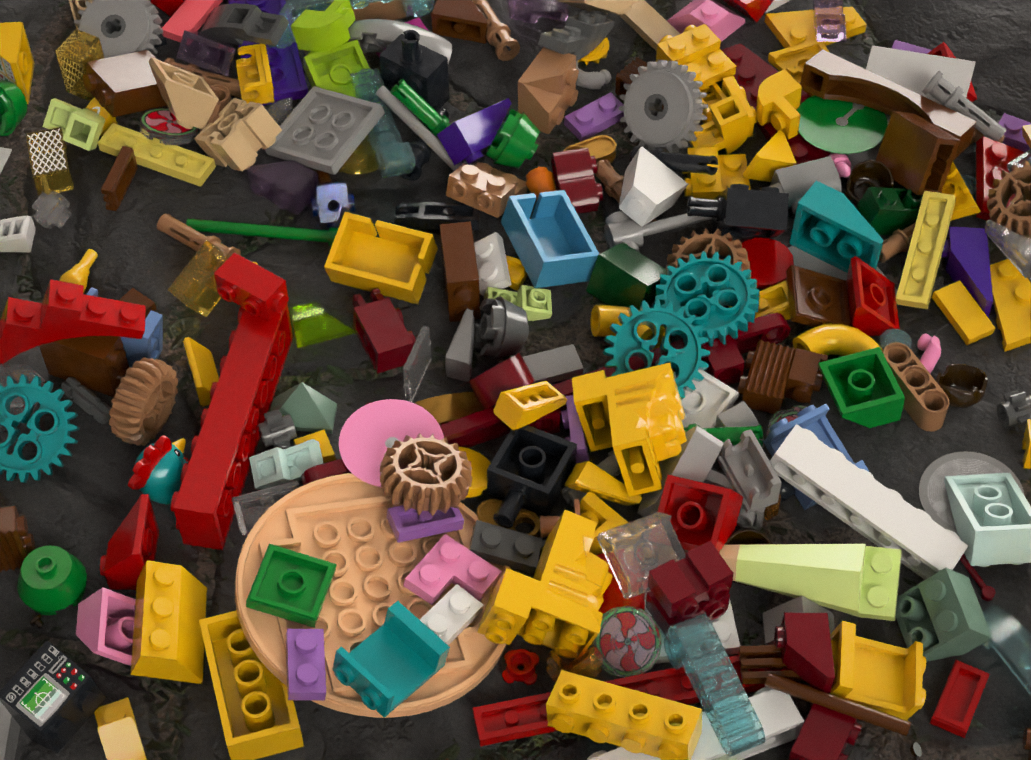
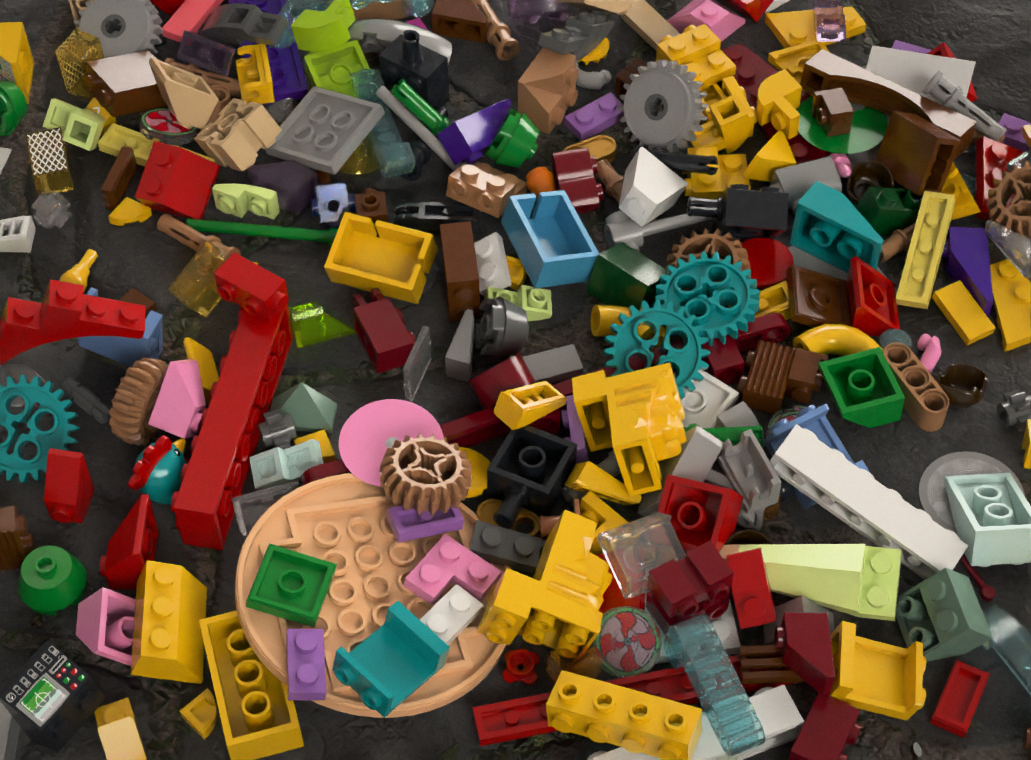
reddish brown brick [39,336,129,397] -> none
pearl gold slope [414,392,484,425] -> none
reddish brown bar [765,672,911,736] -> none
none -> red slope [44,448,95,523]
none -> yellow tile [108,197,152,226]
none -> red slope [135,141,220,220]
none -> bright pink slope [148,359,206,439]
none -> yellow tile [180,688,217,740]
none -> yellowish green slope [212,183,280,220]
none -> reddish brown brick [355,188,388,236]
none -> red slope [726,548,777,629]
none -> reddish brown brick [811,88,854,137]

